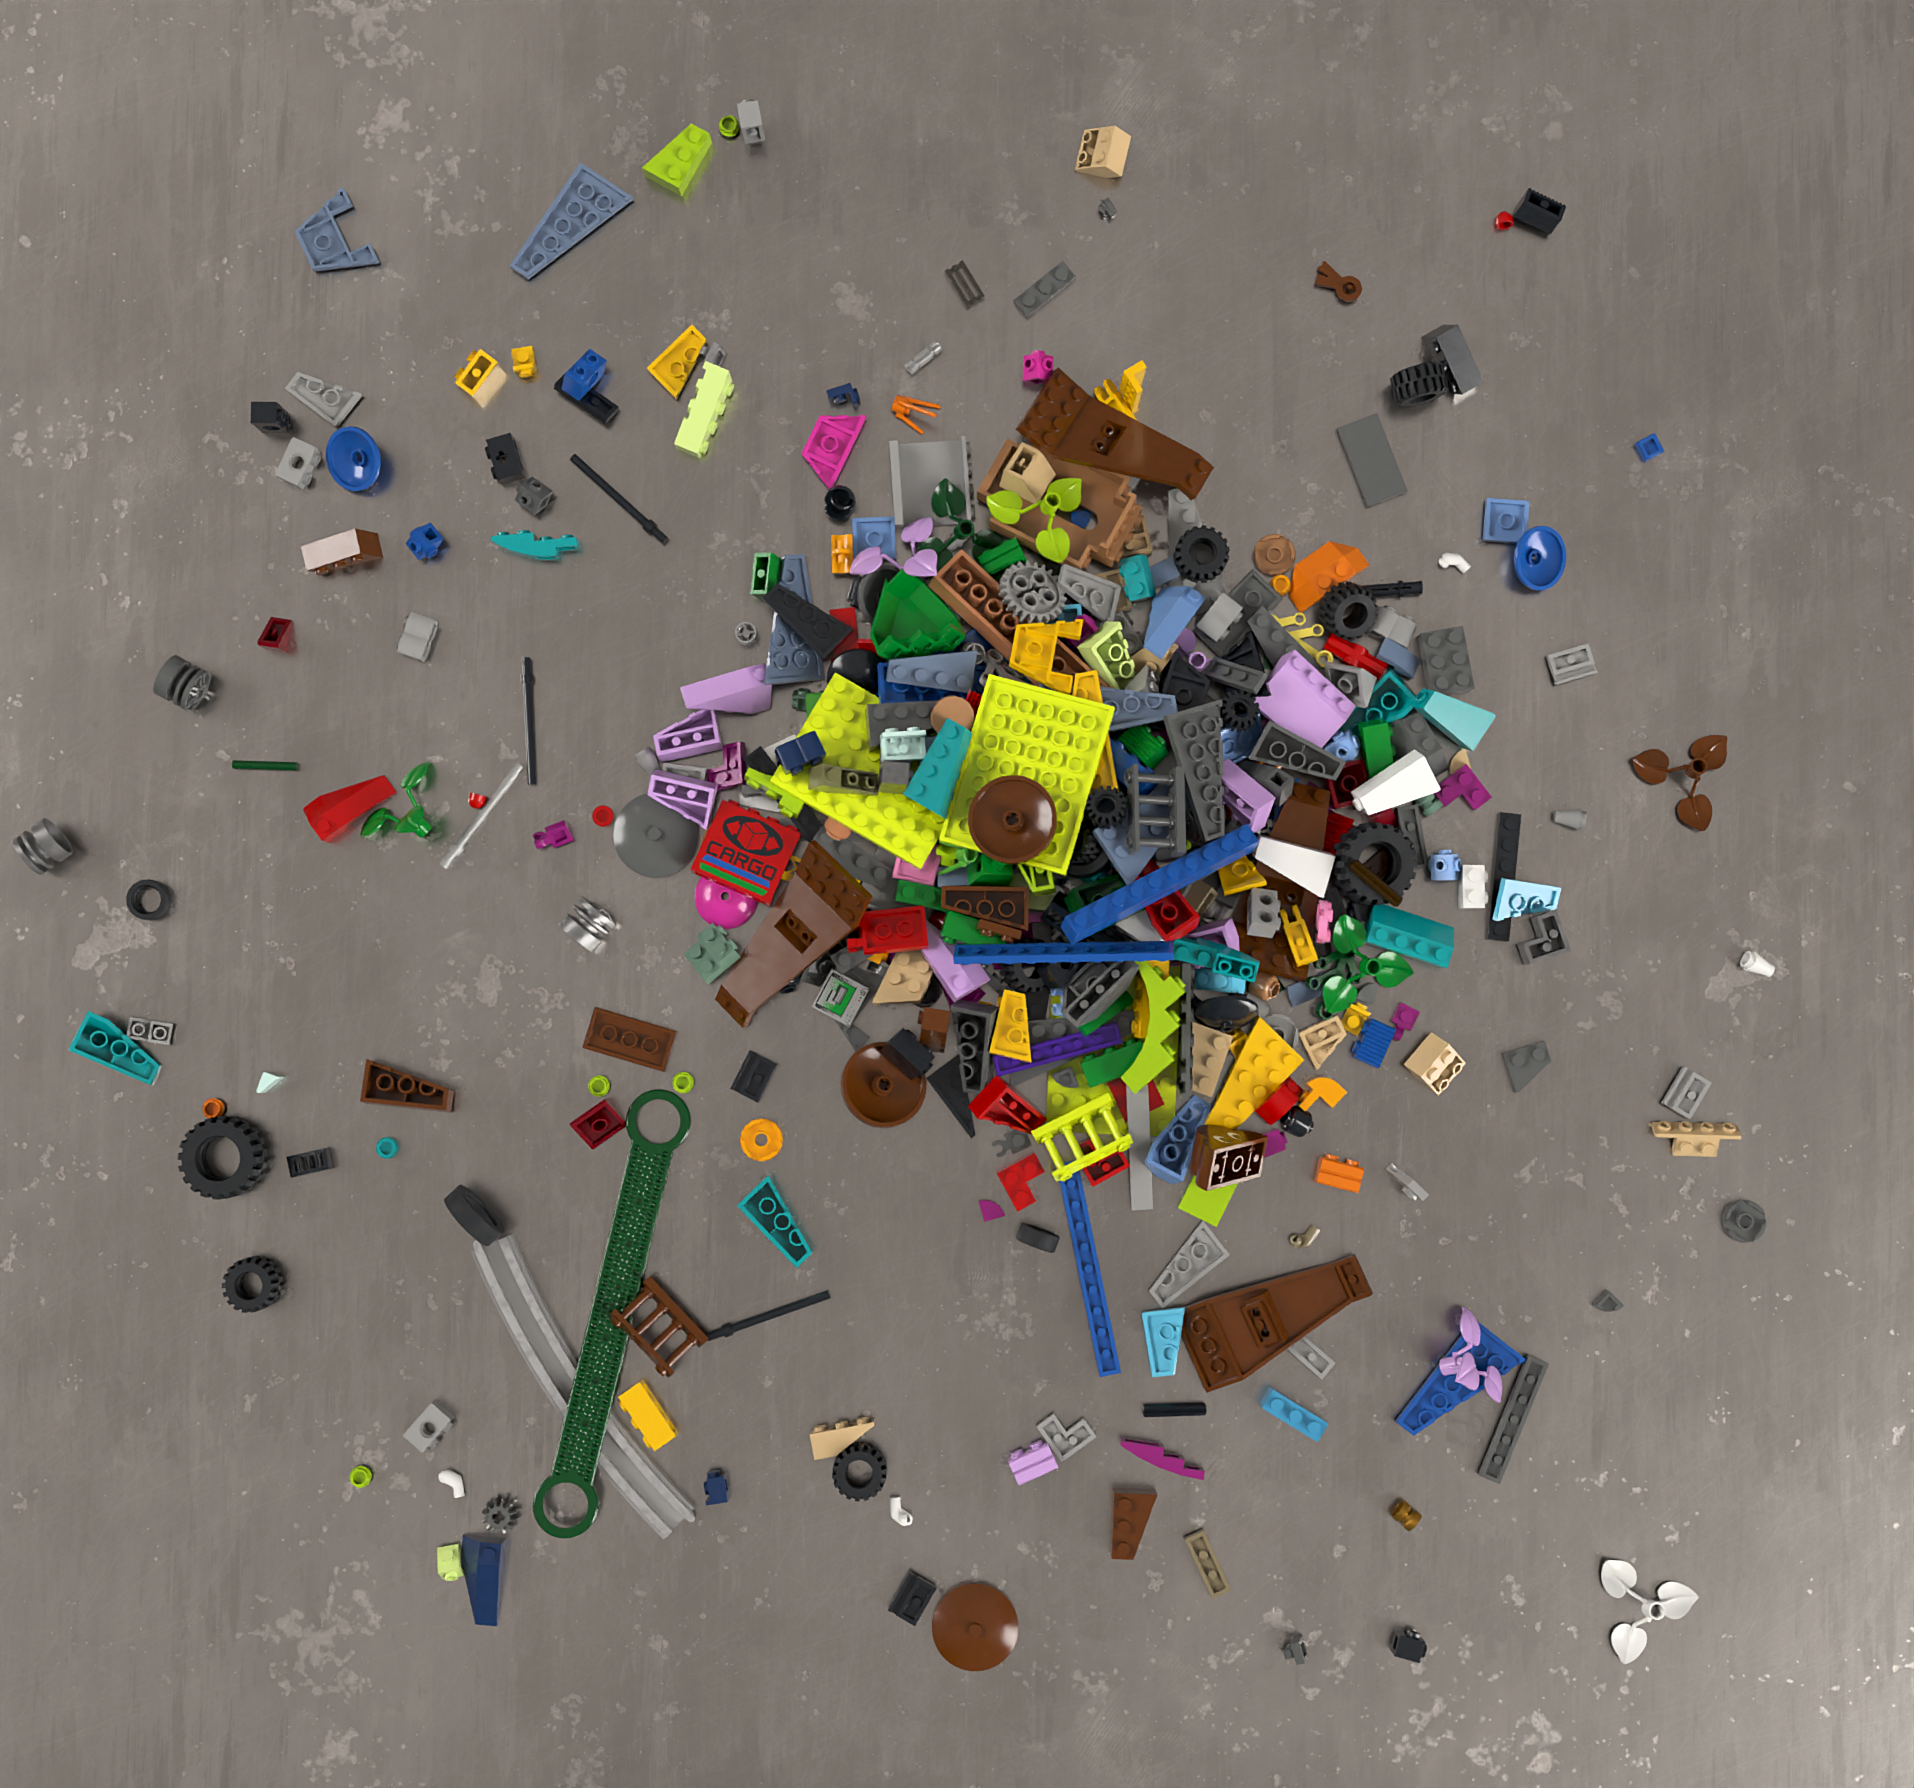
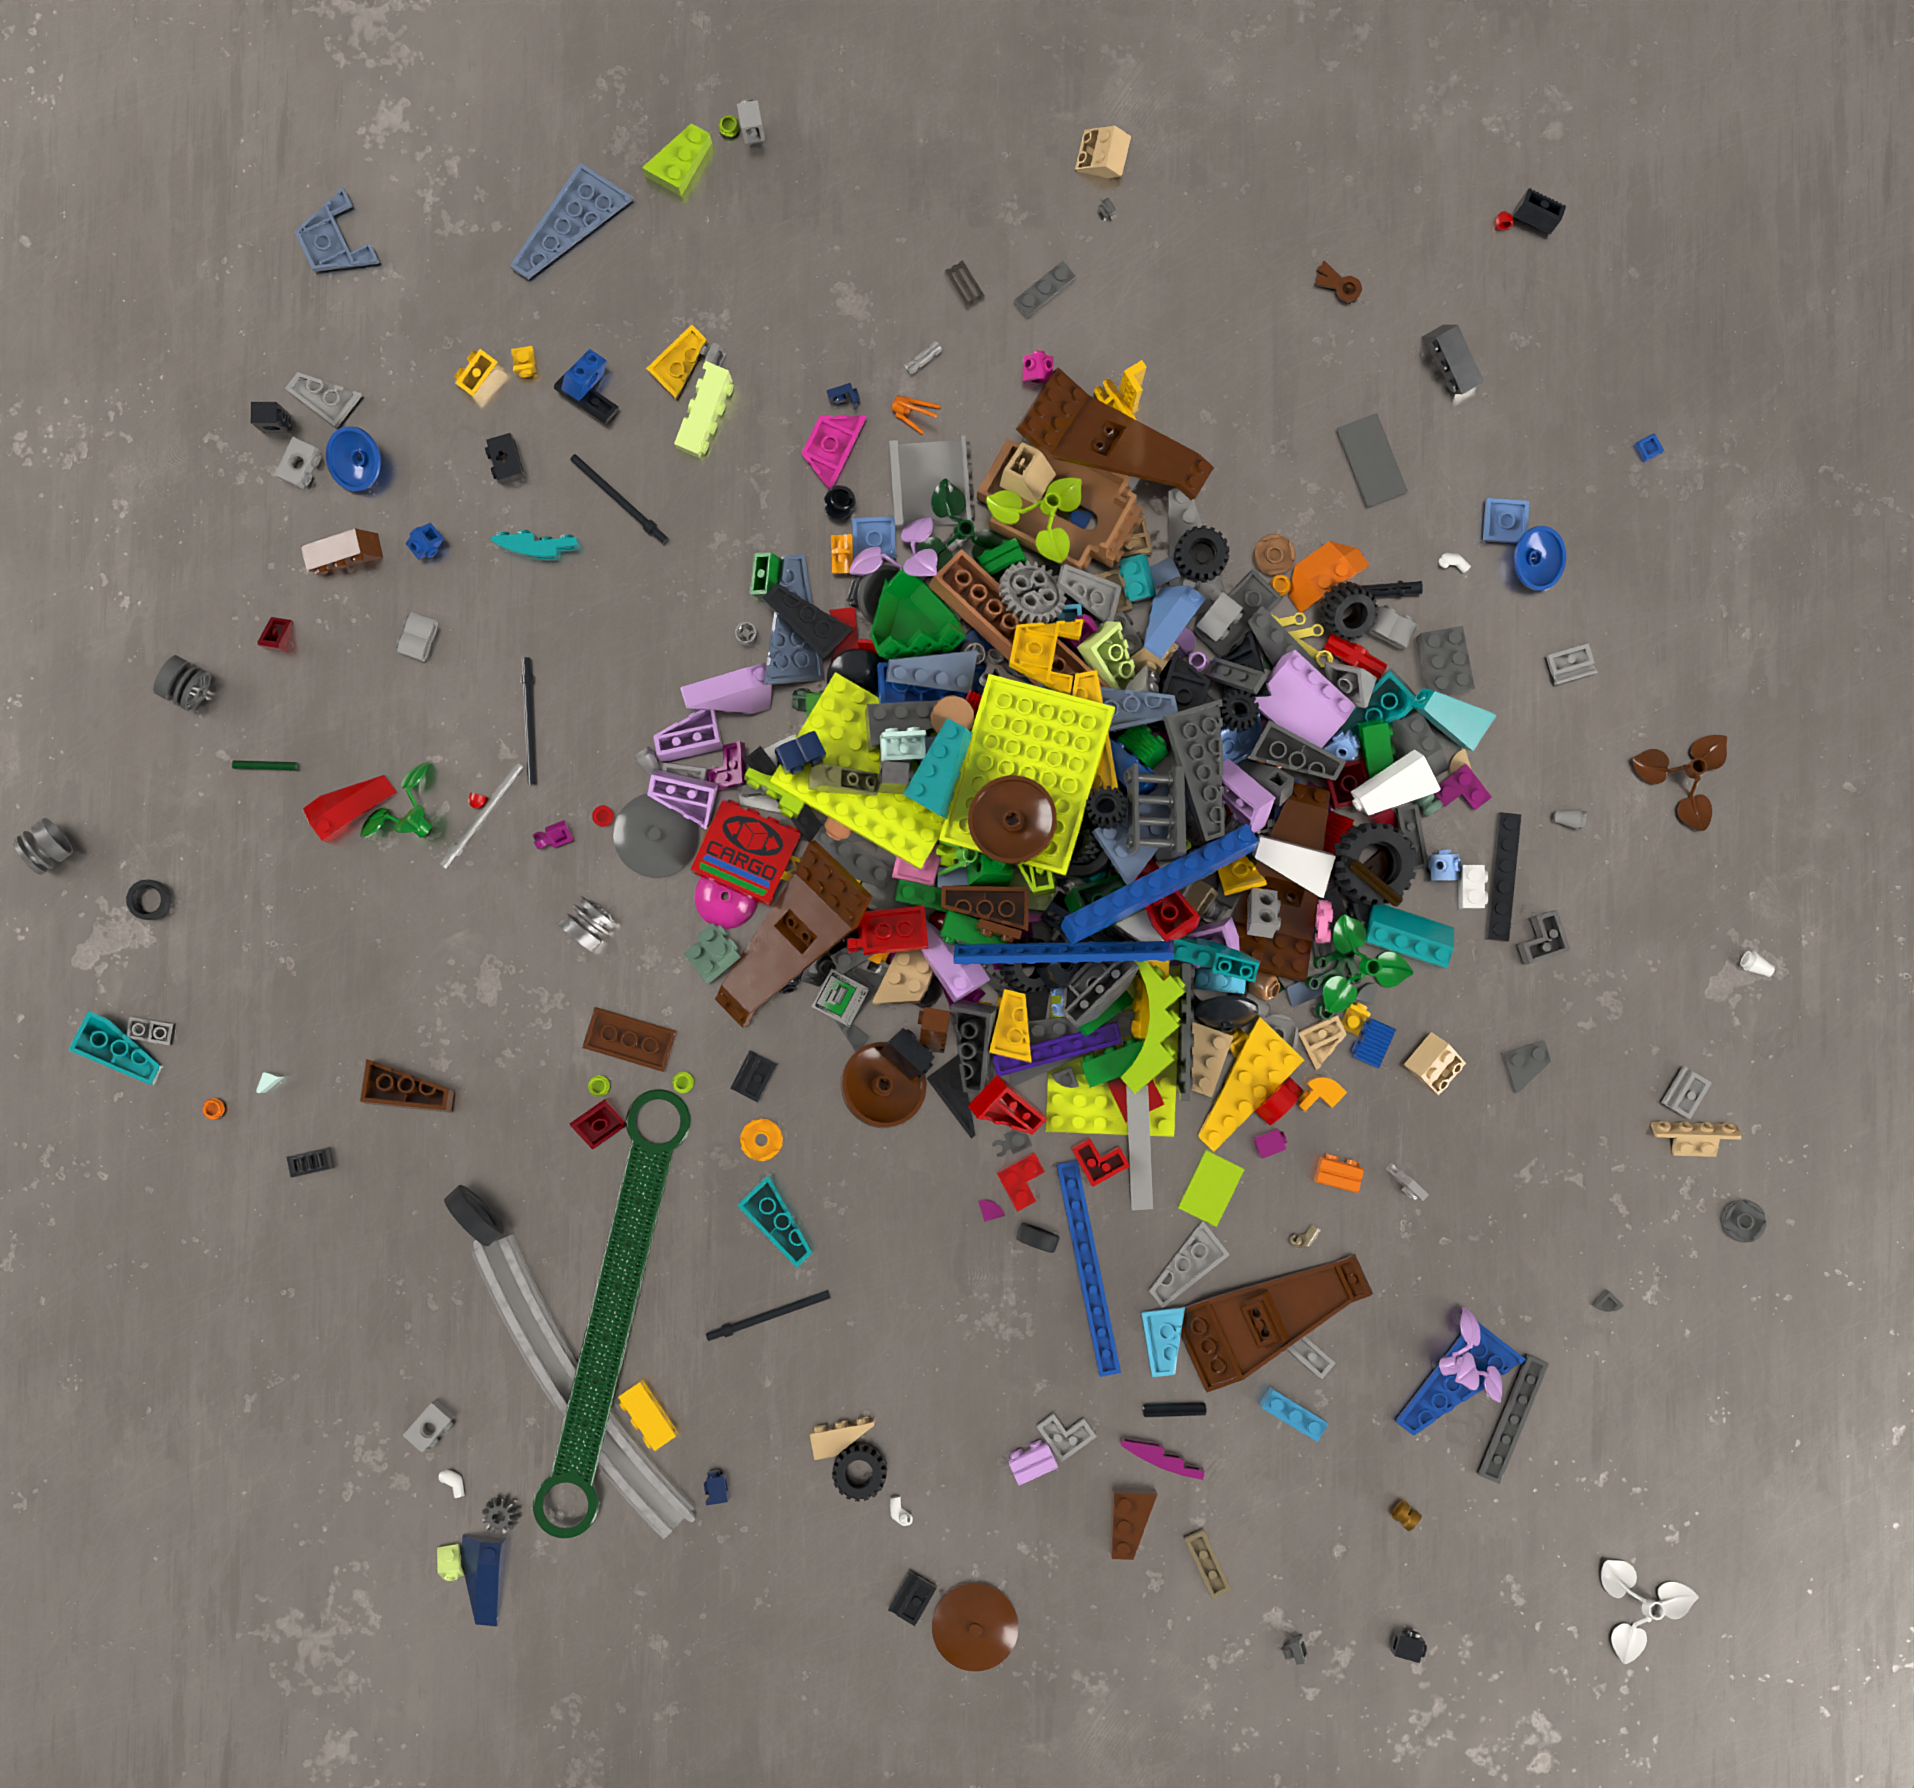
black tyre [177,1116,268,1200] -> none
black tyre [222,1256,283,1313] -> none
lime plate [349,1465,372,1488] -> none
teal tile [376,1137,399,1159] -> none
dark grey brick [515,476,553,515] -> none
reddish brown fence [609,1276,709,1378] -> none
neon yellow fence [1031,1093,1134,1182] -> none
medium blue wedge [1145,1095,1212,1184] -> none
reddish brown brick [1189,1125,1268,1191] -> none
yellow hinge [1279,905,1318,967] -> none
black head [1280,1106,1314,1137] -> none
sand blue slope [1376,637,1421,679] -> none
black tyre [1390,362,1448,406] -> none
magenta plate [1390,1002,1420,1042] -> none
wing [1493,878,1561,921] -> none

